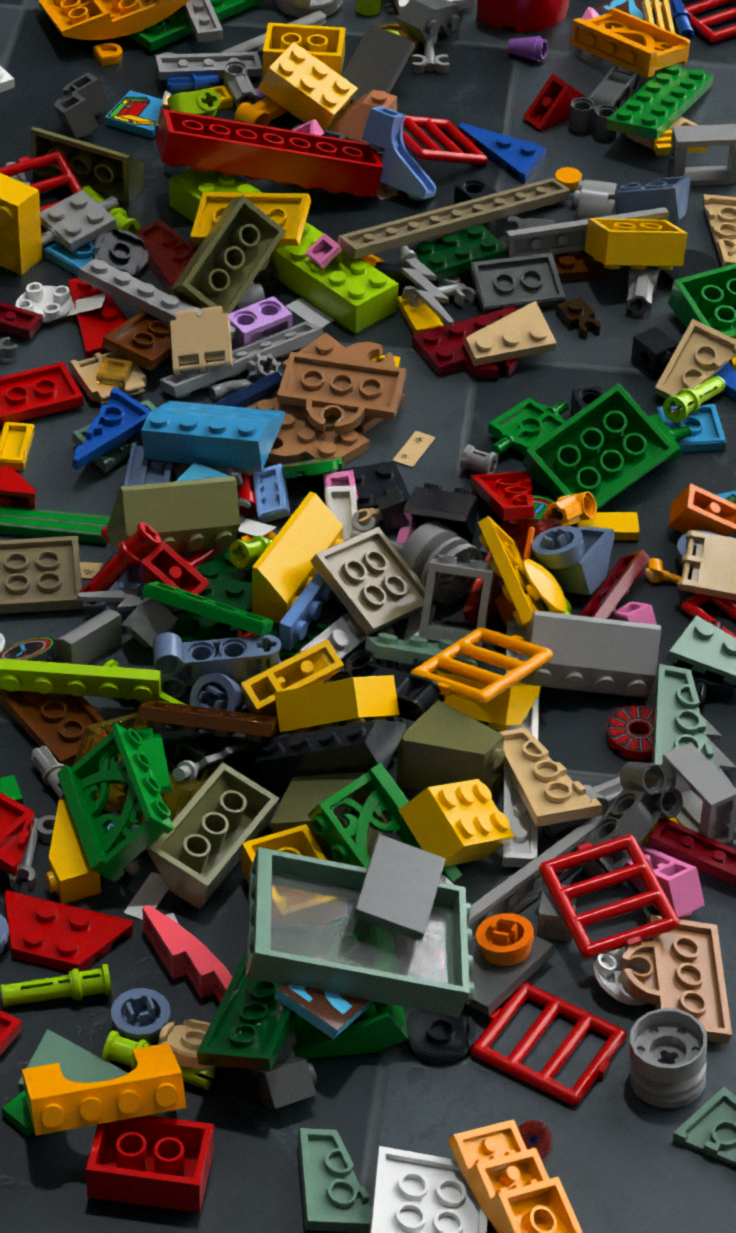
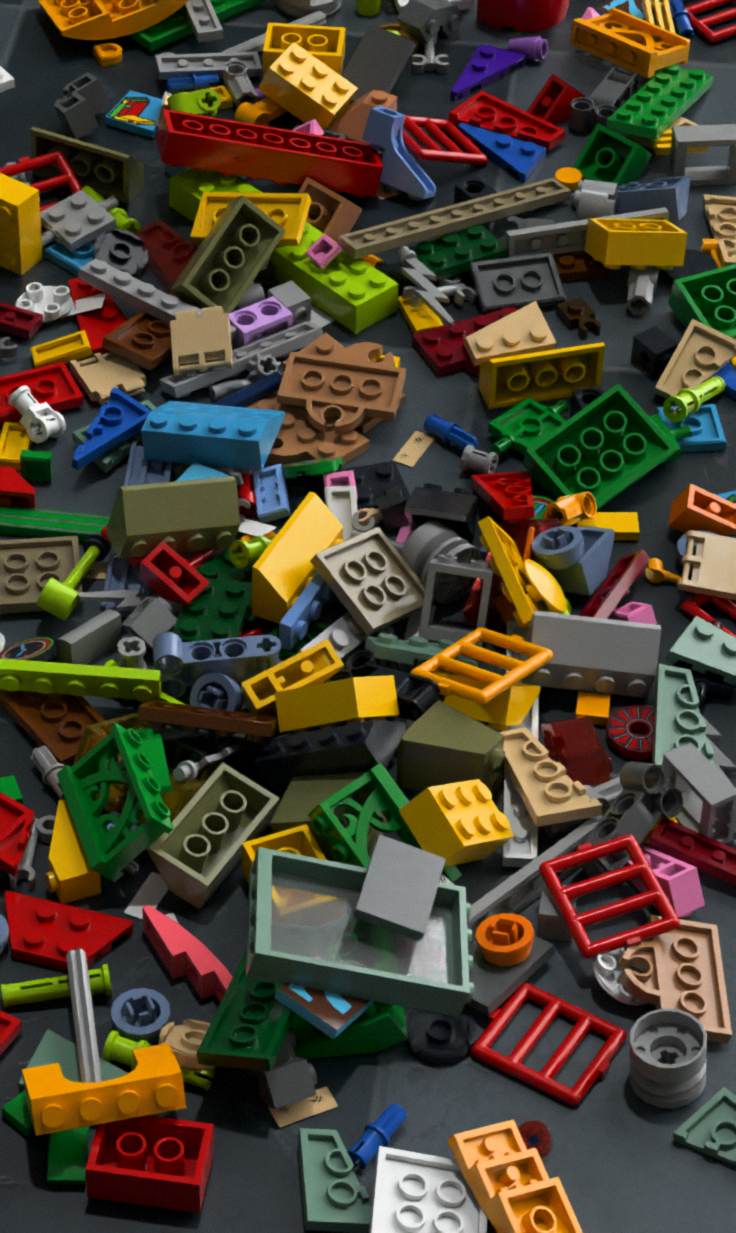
red pin [79,522,161,605] -> none
clear yellow tile [96,357,133,388] -> none
green tile [142,581,274,636] -> none
none -> white connector [7,385,66,443]
none -> green tile [20,450,53,483]
none -> yellow tile [30,330,93,368]
none -> lime piece [36,534,111,621]
none -> green slope [47,1126,90,1185]
none -> light grey axle [66,948,102,1083]
none -> light grey bush [117,637,147,669]
none -> light grey brick [268,280,311,326]
none -> tan sticker [269,1086,338,1127]
none -> nougat slope [298,177,363,241]
none -> blue axle [347,1103,407,1169]
none -> blue axle [423,414,479,451]
none -> red wing [449,90,566,151]
none -> dark purple wing [450,44,527,101]
none -> yellow slope [478,342,605,409]
none -> clear red brick [541,716,613,786]
none -> green slope [572,123,652,189]
none -> light orange tile [575,691,611,726]
none -> light orange hand [701,239,722,268]

